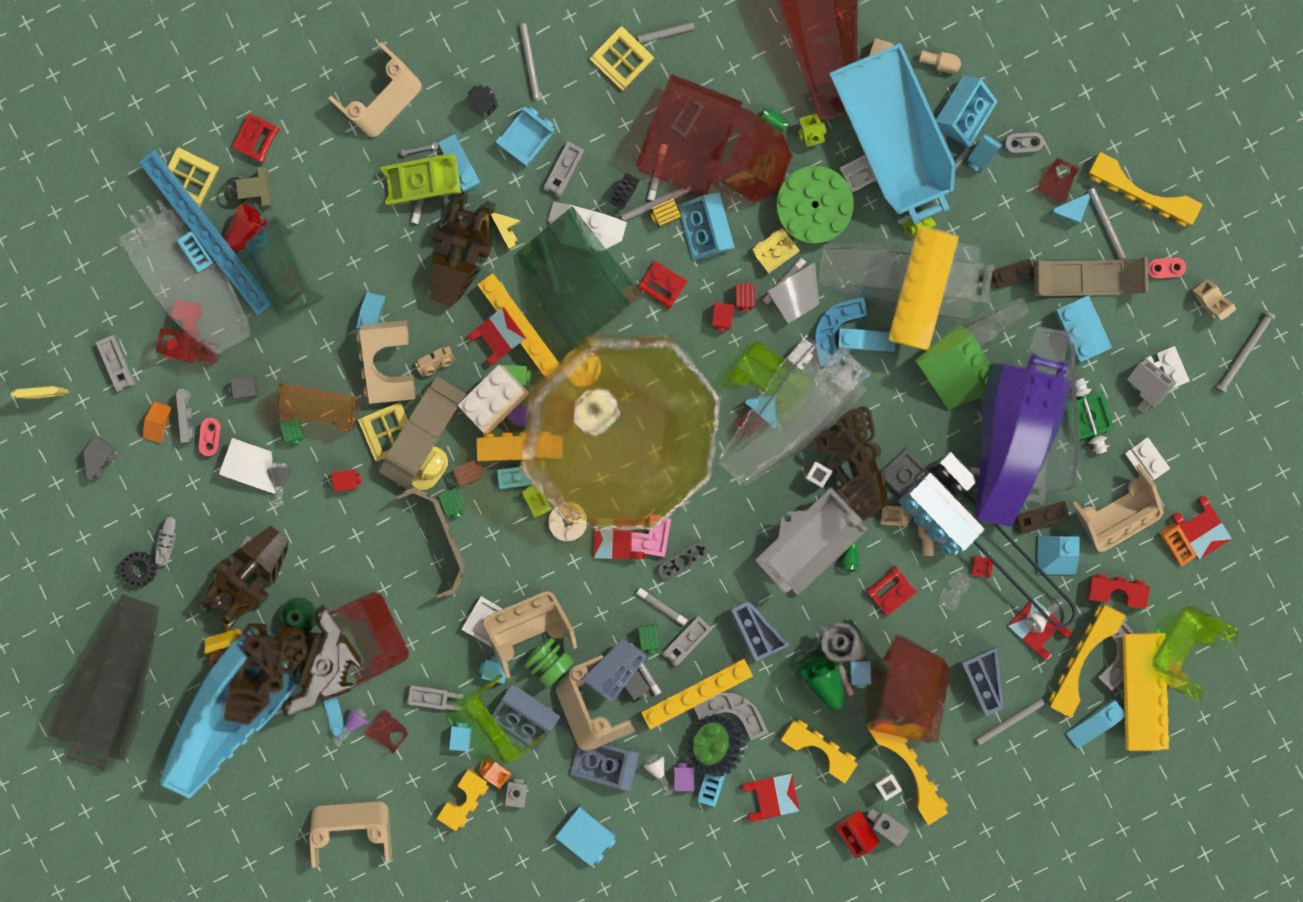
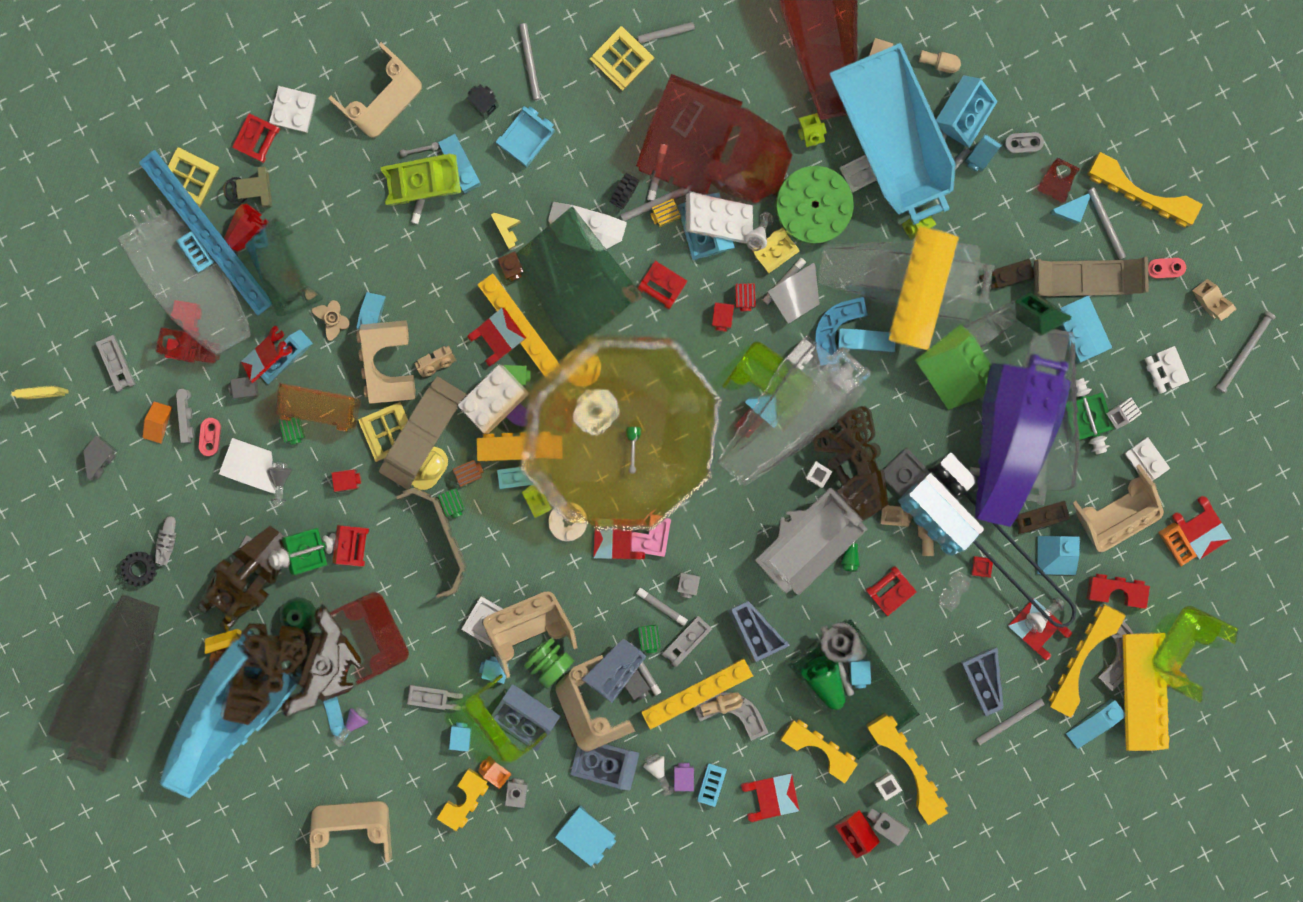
clear red piece [366,709,408,754] -> none
dark brown piece [430,192,496,306] -> none
light grey plate [543,141,585,198] -> none
dark grey beam [658,542,708,579] -> none
wheel [687,714,746,777] -> none
green cone [759,107,788,132] -> none
clear red windscreen [869,635,950,743] -> none
light grey hinge [1127,359,1176,413] -> none
none -> red flag [241,326,292,383]
none -> medium azure slope [261,329,313,384]
none -> white plate [269,86,316,133]
none -> green plate [269,528,336,575]
none -> tan animal [312,300,350,341]
none -> red plate [332,525,369,567]
none -> reddish brown bracket [498,251,524,282]
none -> hinge [626,427,641,474]
none -> light grey brick [677,572,700,598]
none -> white plate [686,192,753,244]
none -> tan arm [700,692,743,717]
none -> clear piece [745,212,774,251]
none -> dark green slope [1015,292,1071,336]
none -> white brick [1106,398,1142,429]

